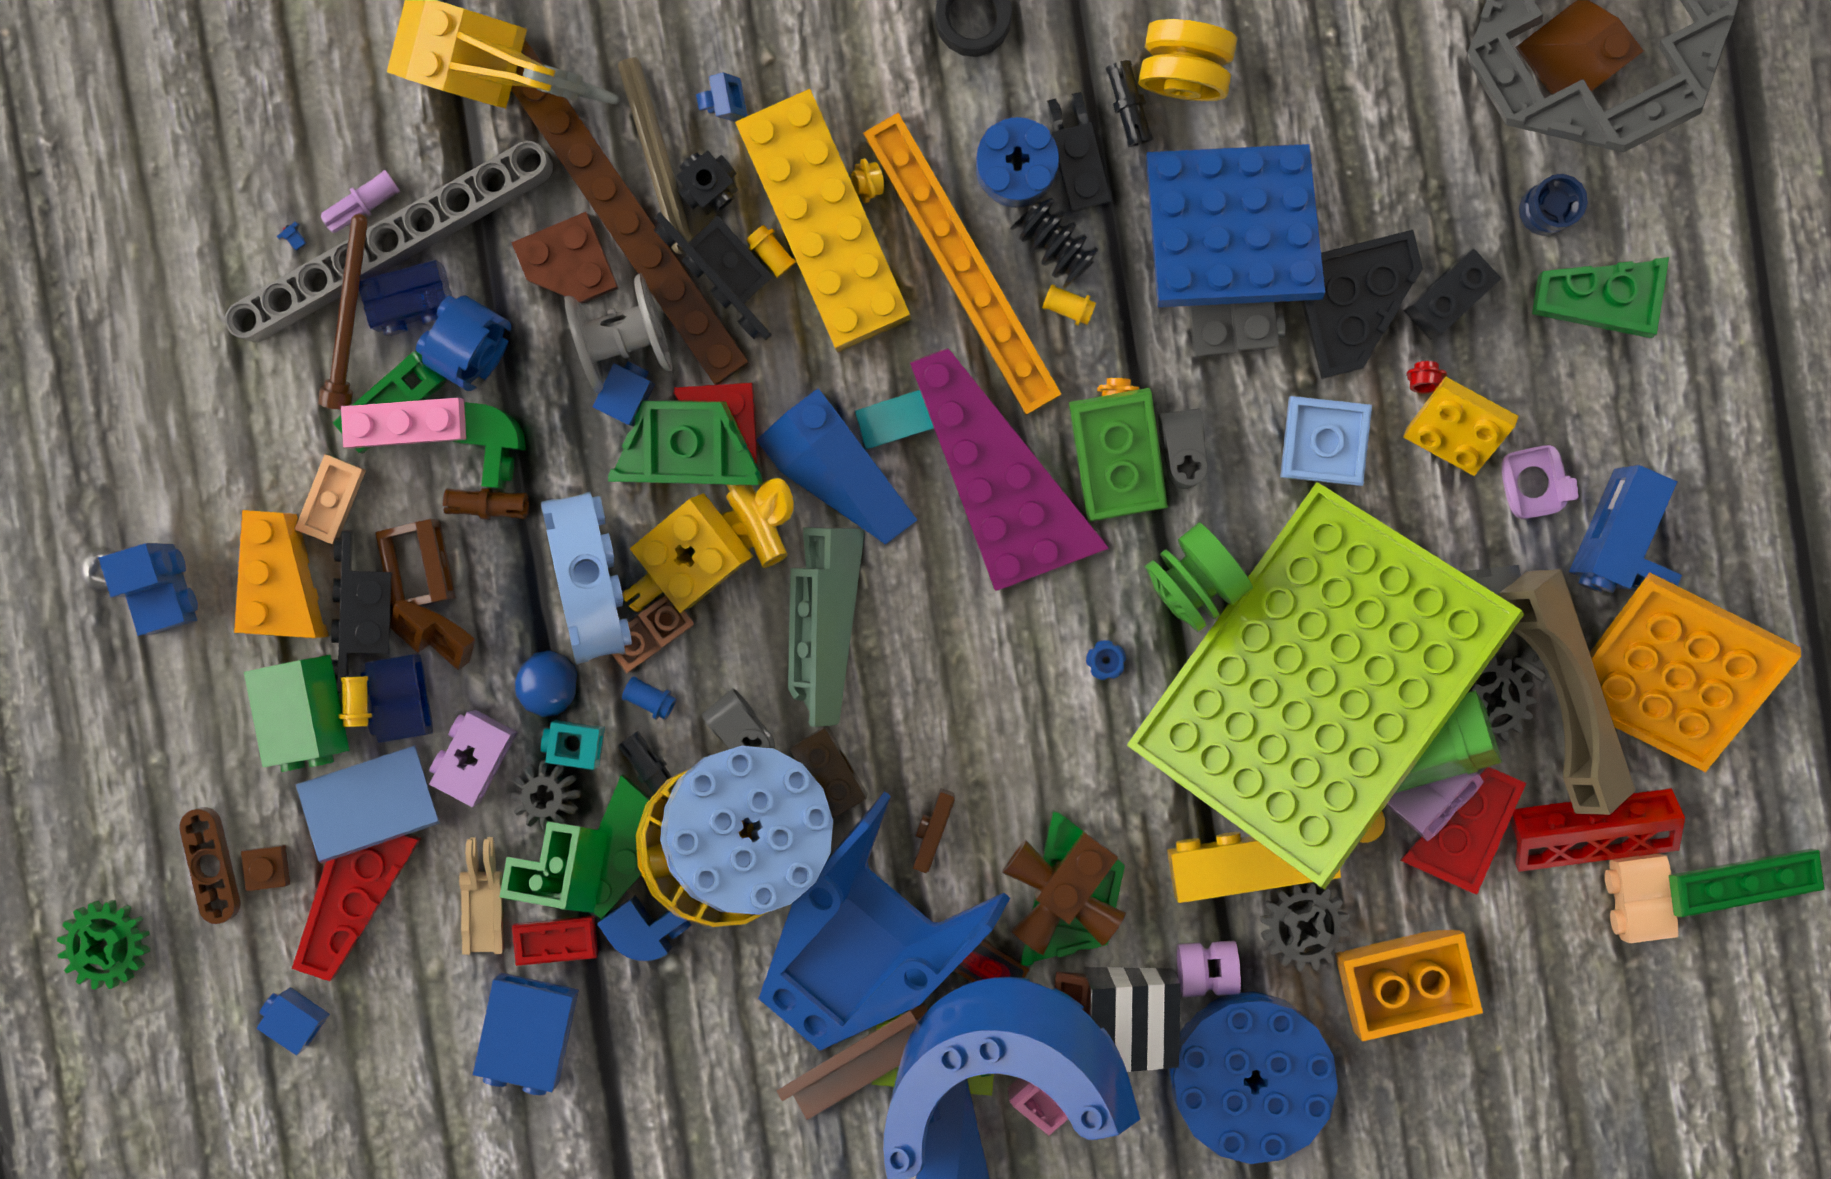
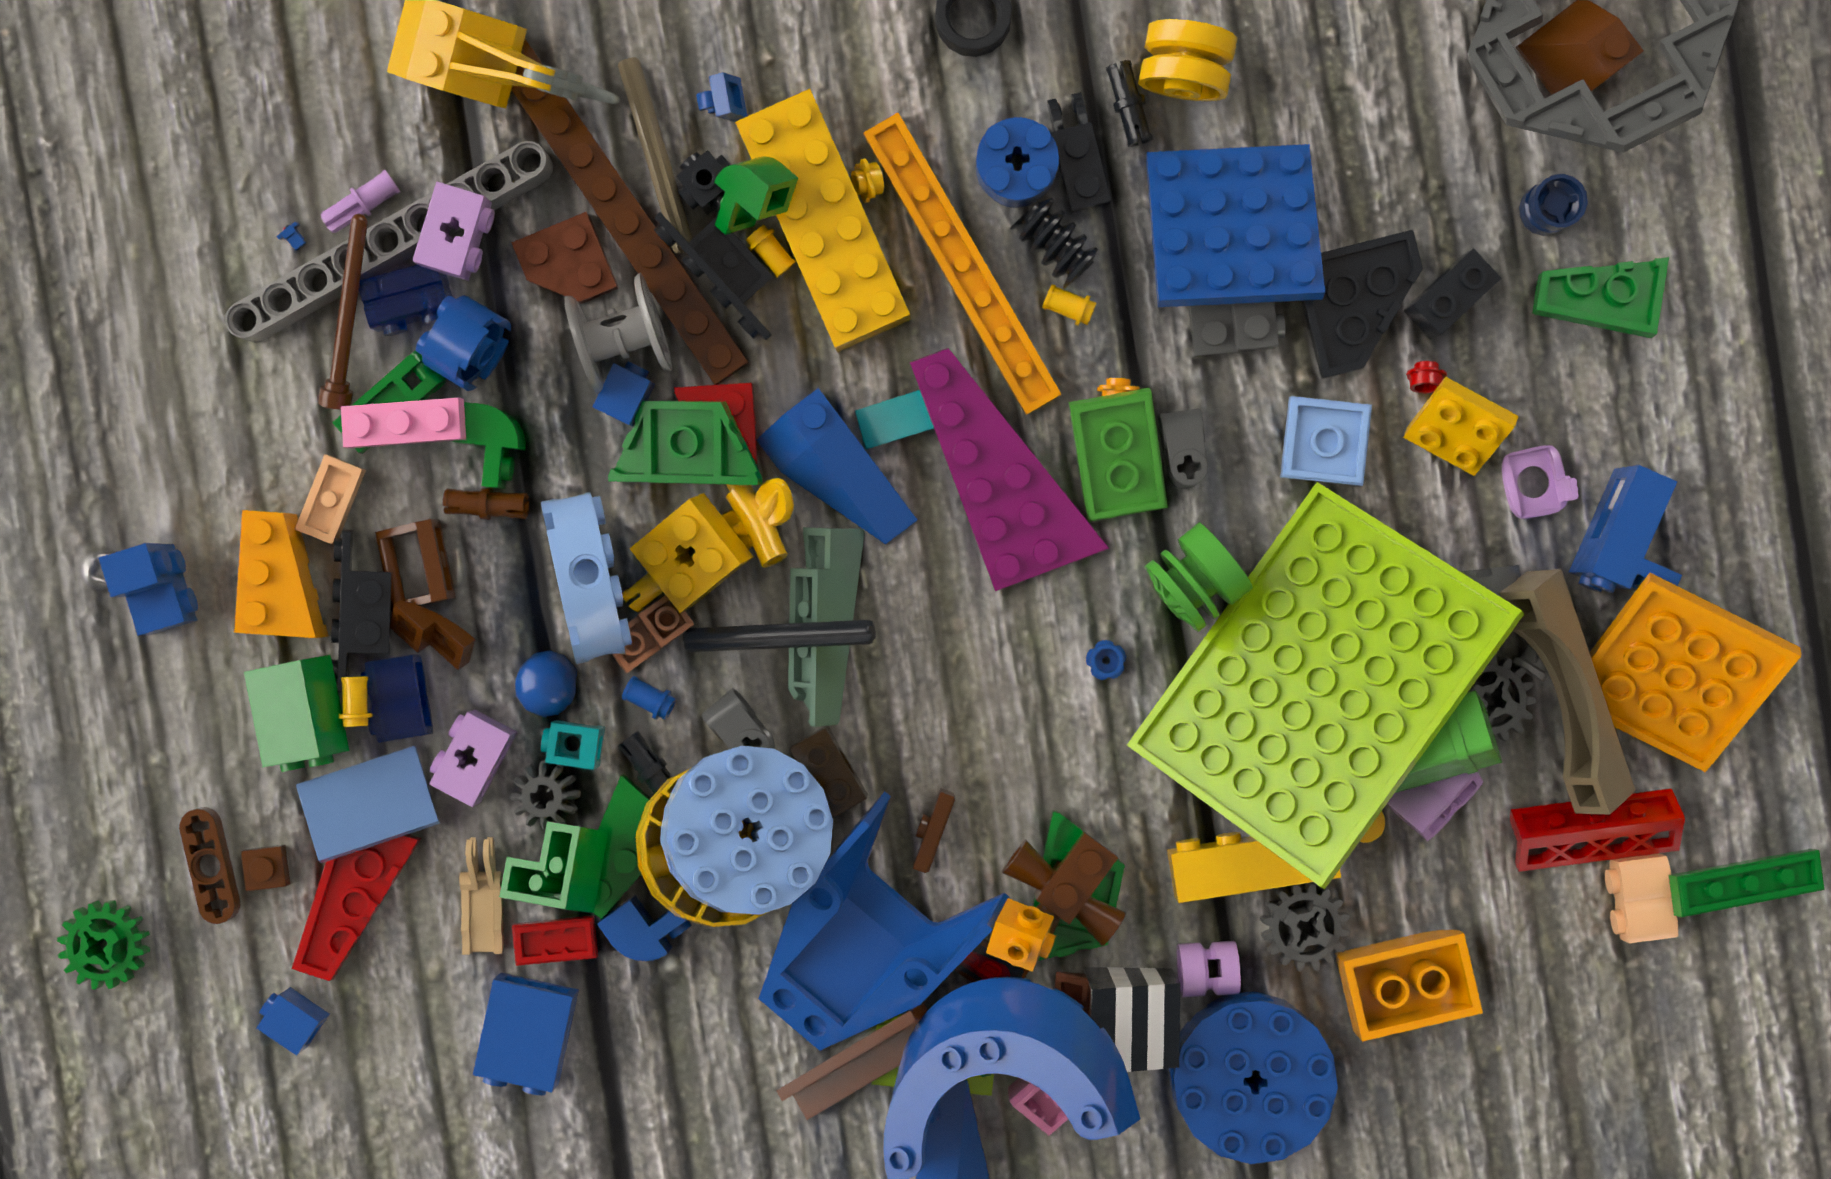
red wing [1400,767,1527,895] -> none
none -> lavender brick [412,181,495,281]
none -> black axle [683,620,876,652]
none -> green brick [714,156,798,235]
none -> light orange brick [986,898,1056,972]

